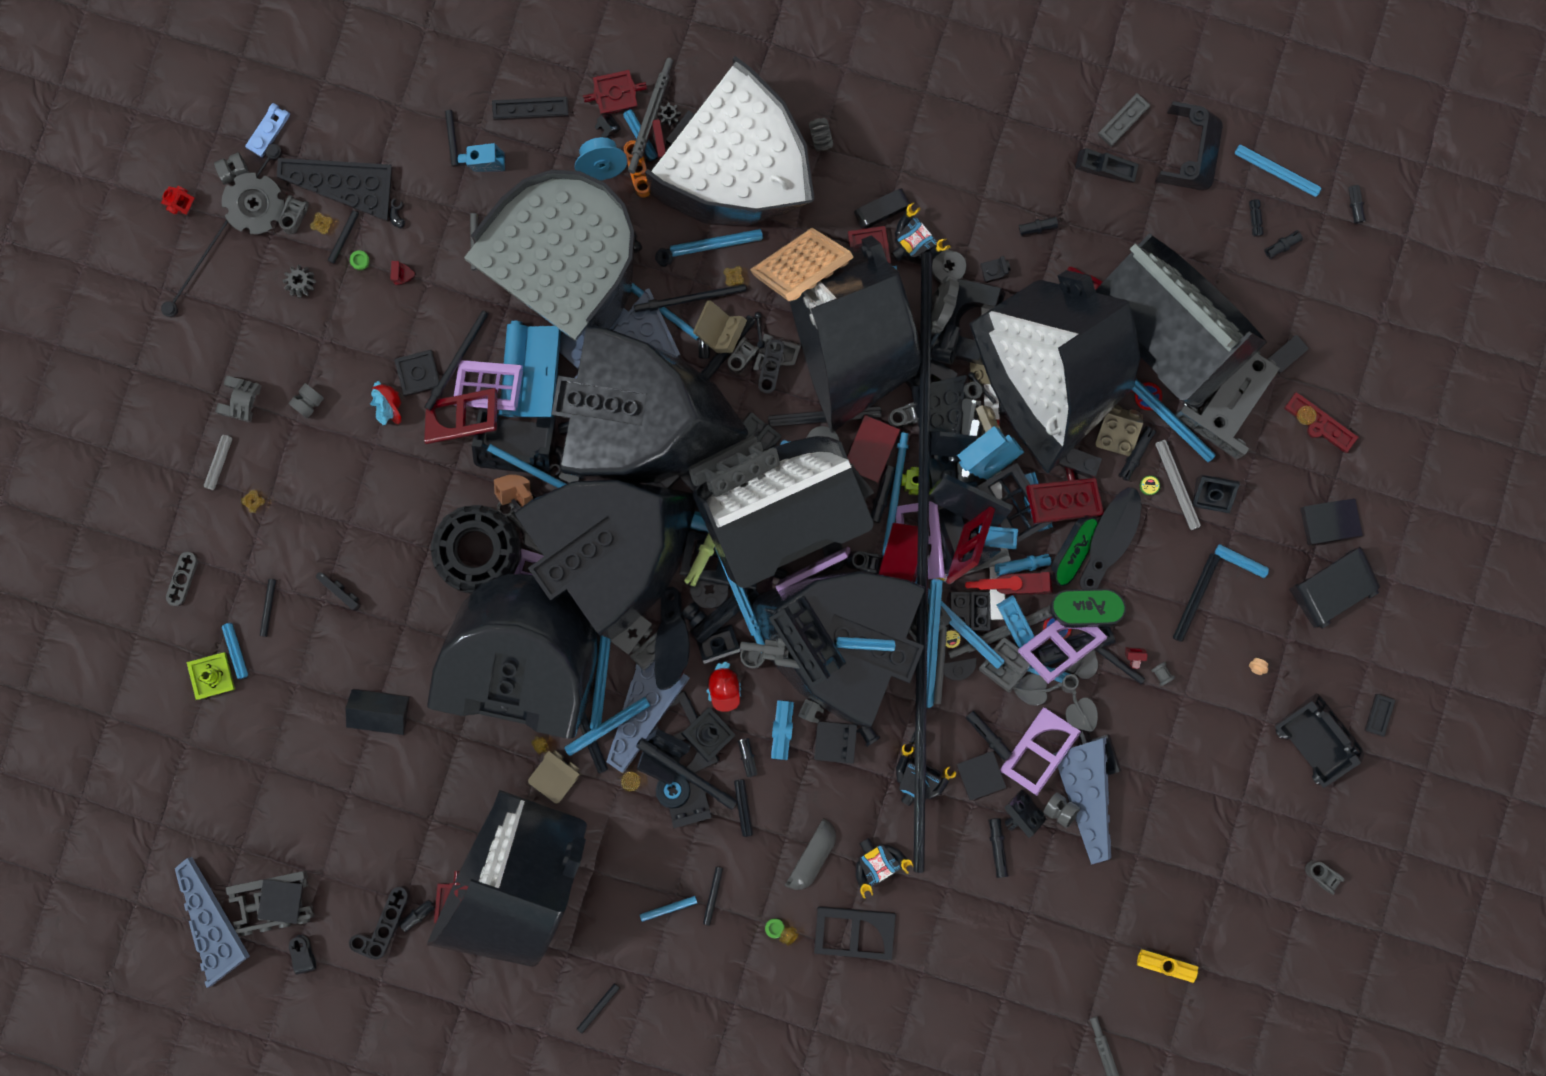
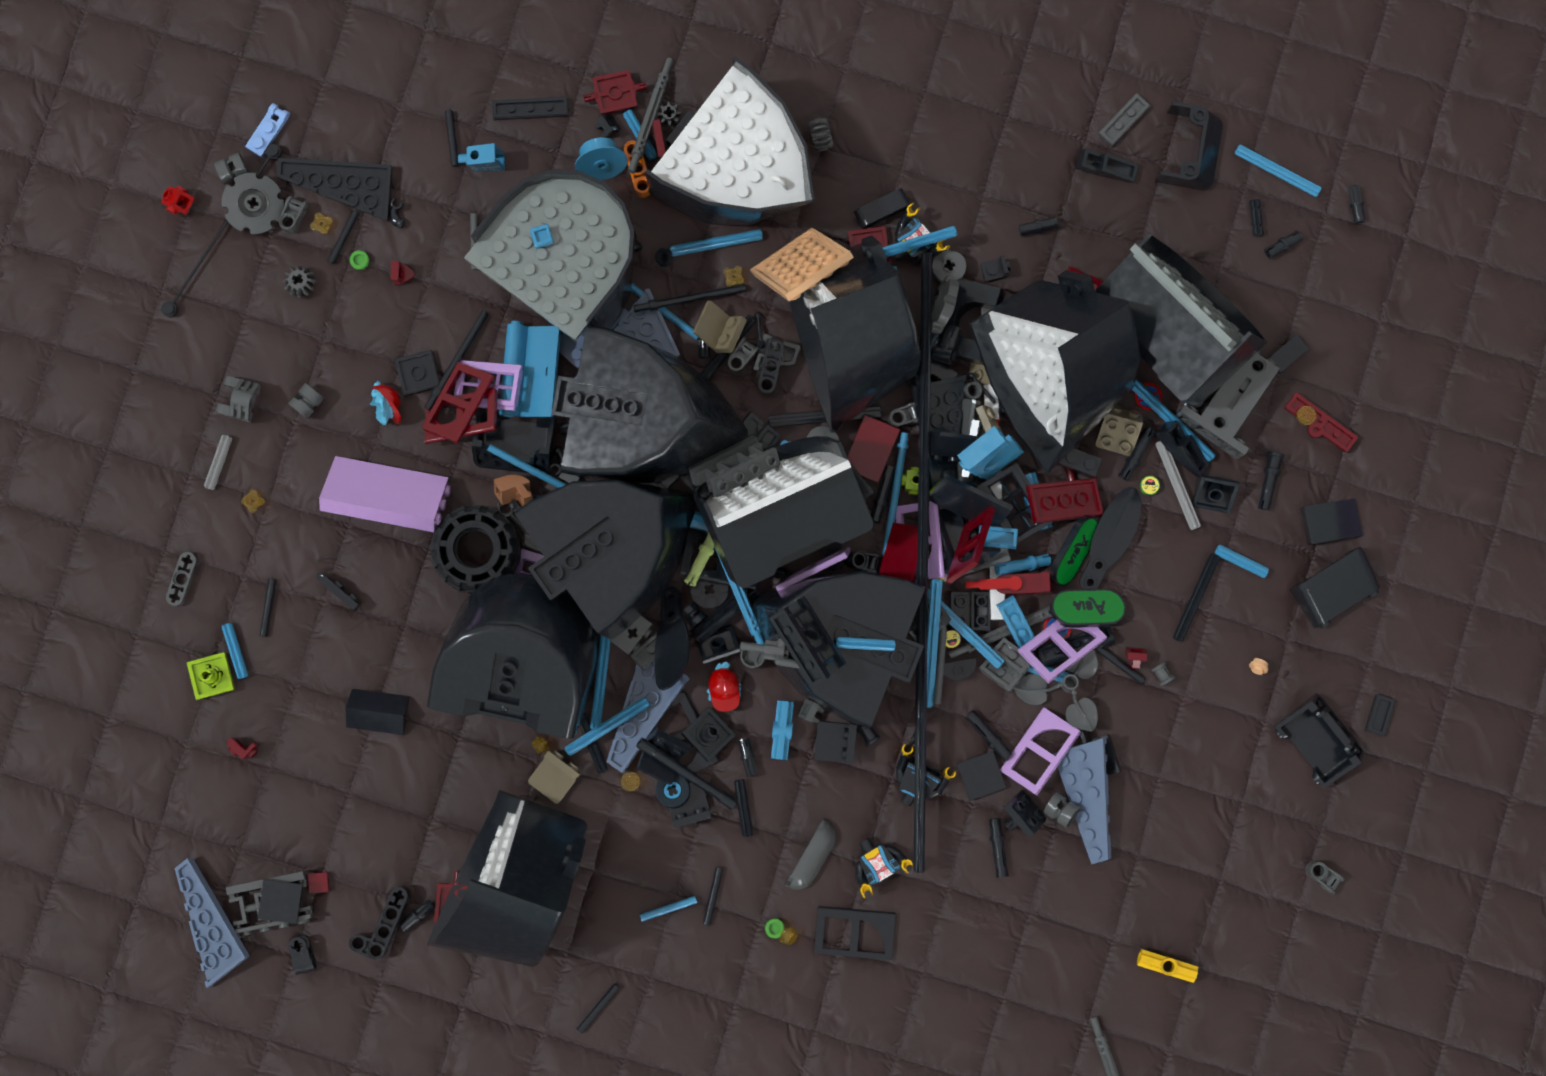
none -> dark red bracket [226,738,260,759]
none -> dark red tile [308,872,330,893]
none -> lavender brick [319,456,451,532]
none -> dark red window [421,362,495,444]
none -> dark azure tile [529,224,554,249]
none -> dark azure axle [883,226,958,258]
none -> black slope [1155,420,1209,477]
none -> black pin [1258,452,1284,511]

